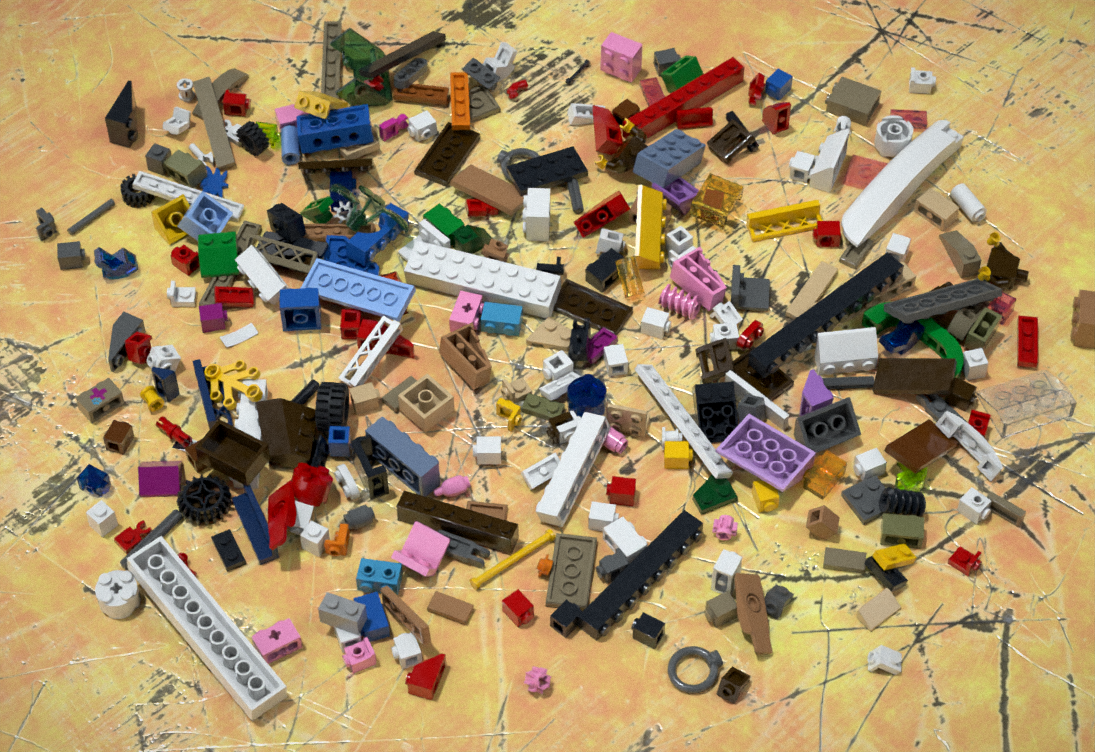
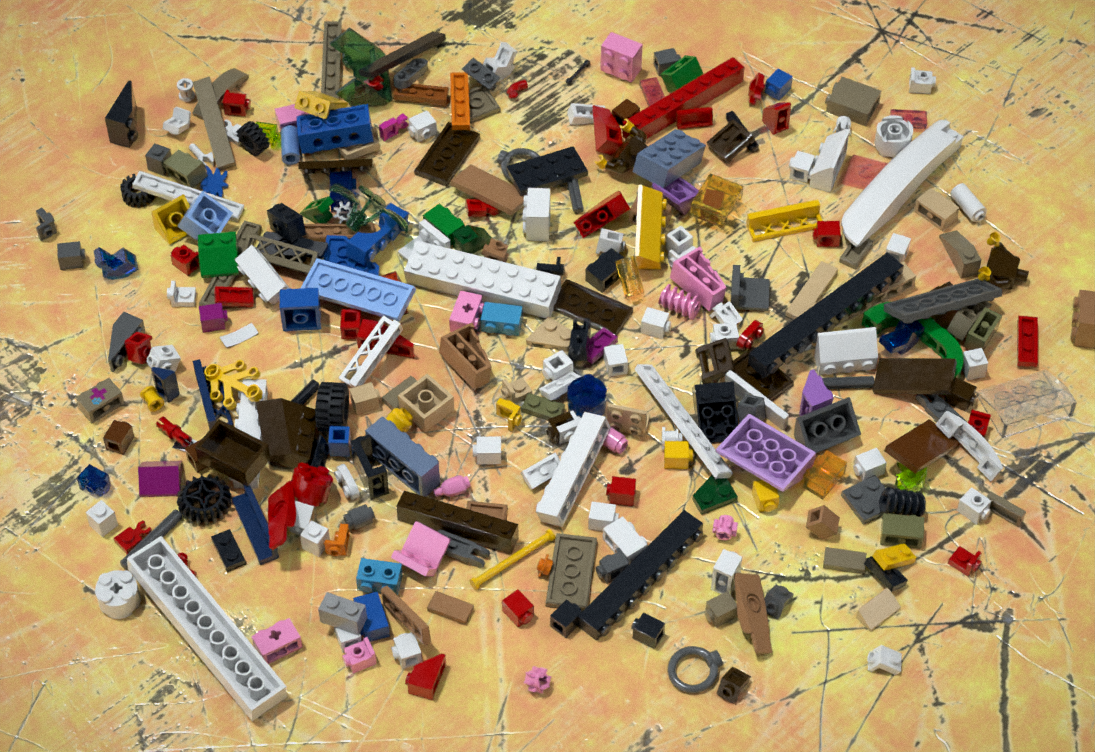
dark grey bar [67,199,115,235] -> none
clear pink brick [988,292,1016,325] -> none
none -> yellow head [385,408,413,433]

